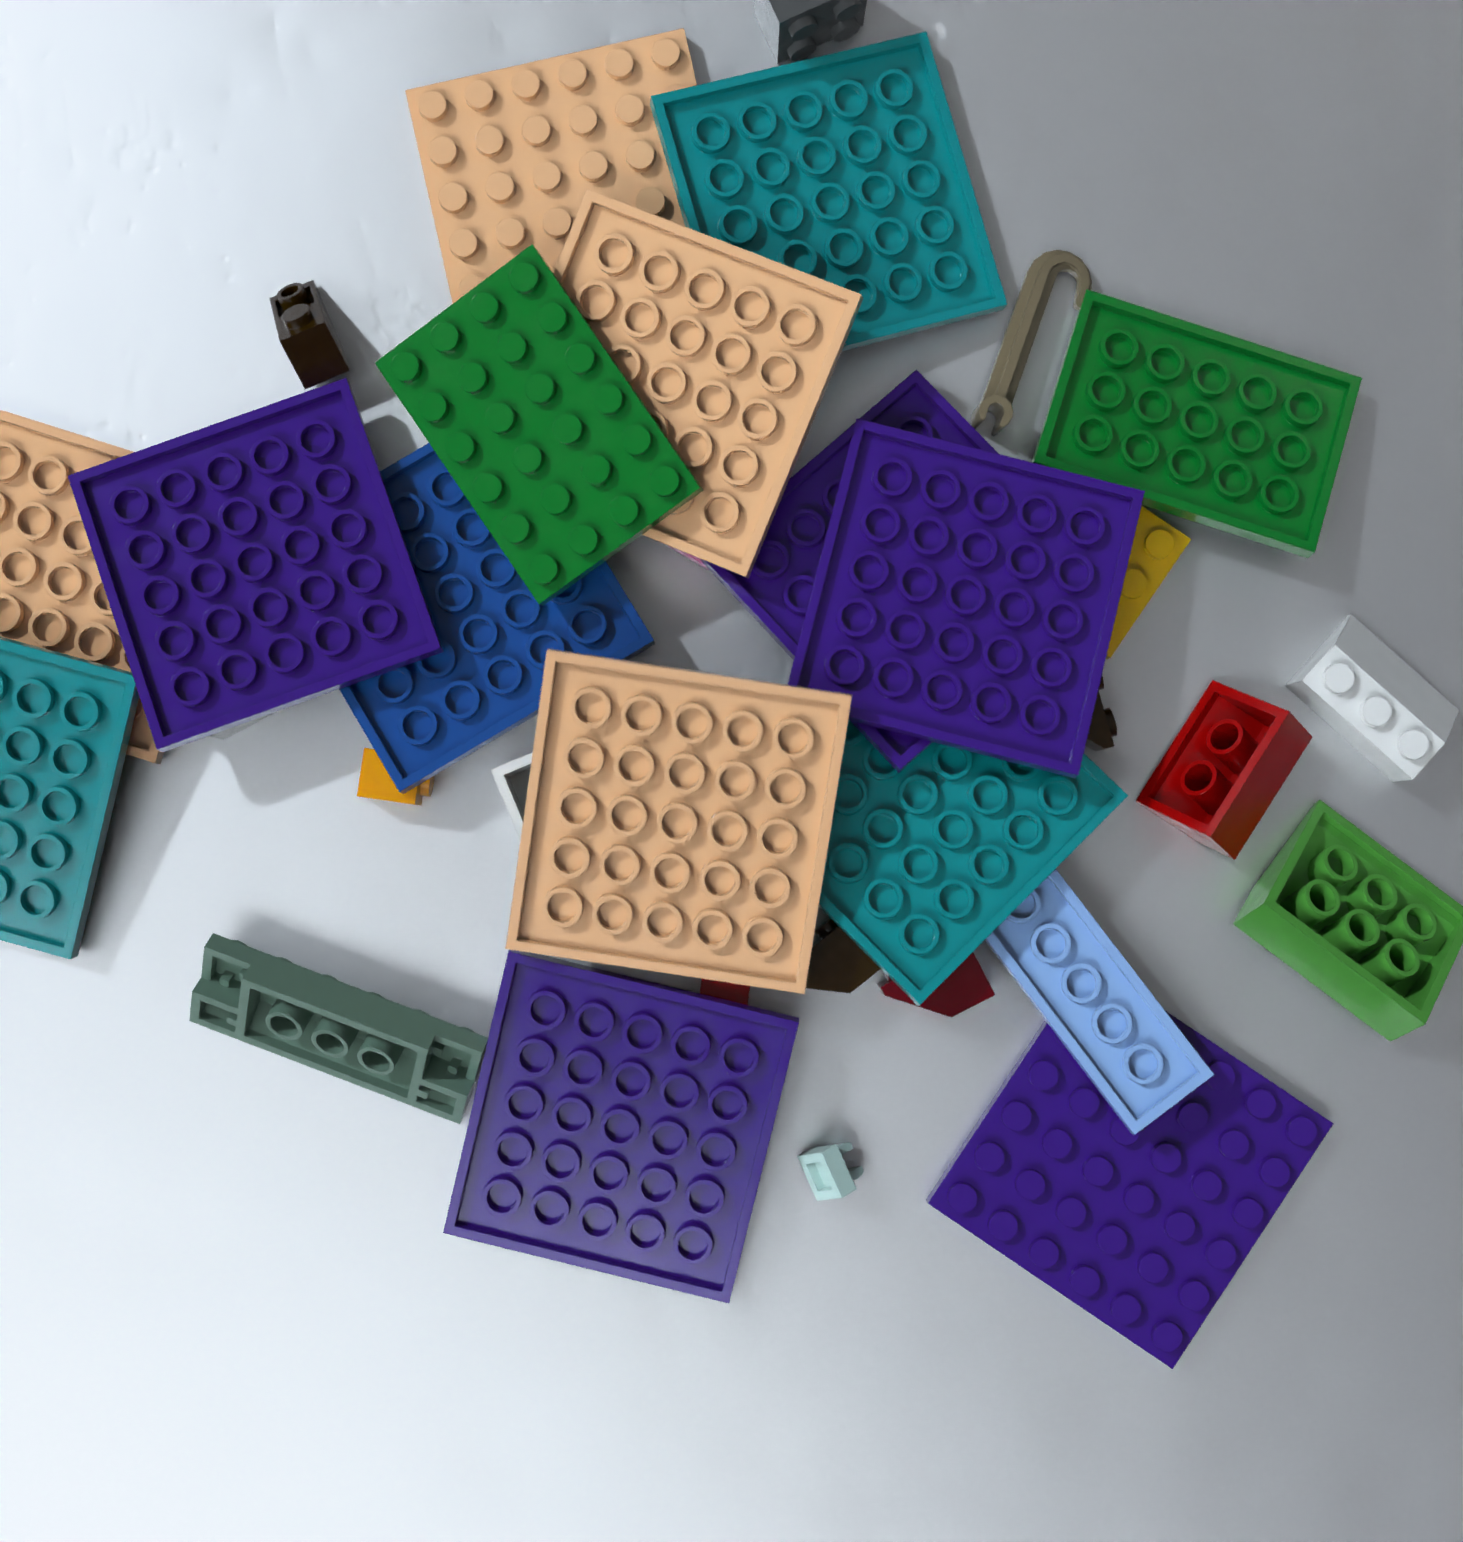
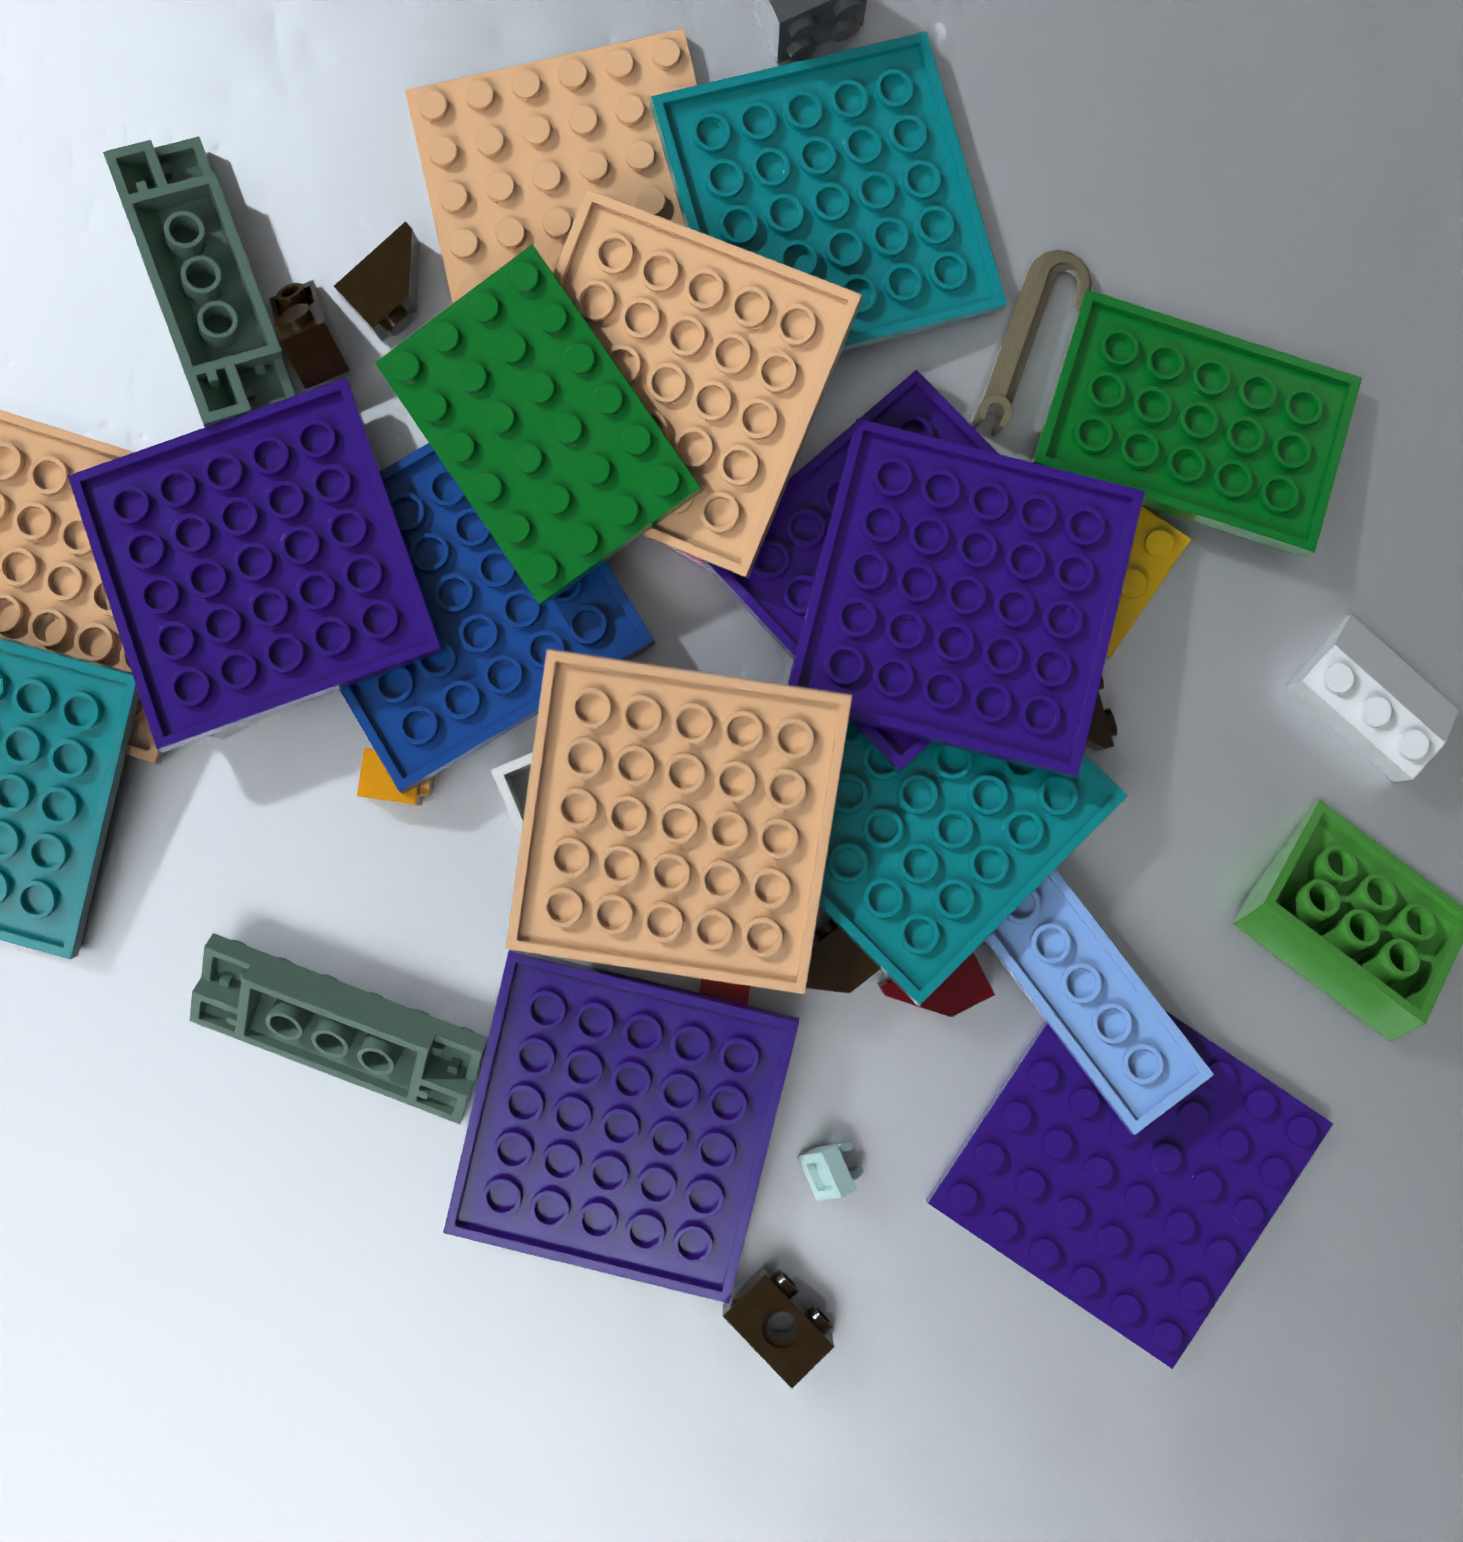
red slope [1136,680,1312,860] -> none
none -> sand green slope [103,136,296,427]
none -> dark brown slope [334,221,420,342]
none -> dark brown brick [723,1264,835,1389]

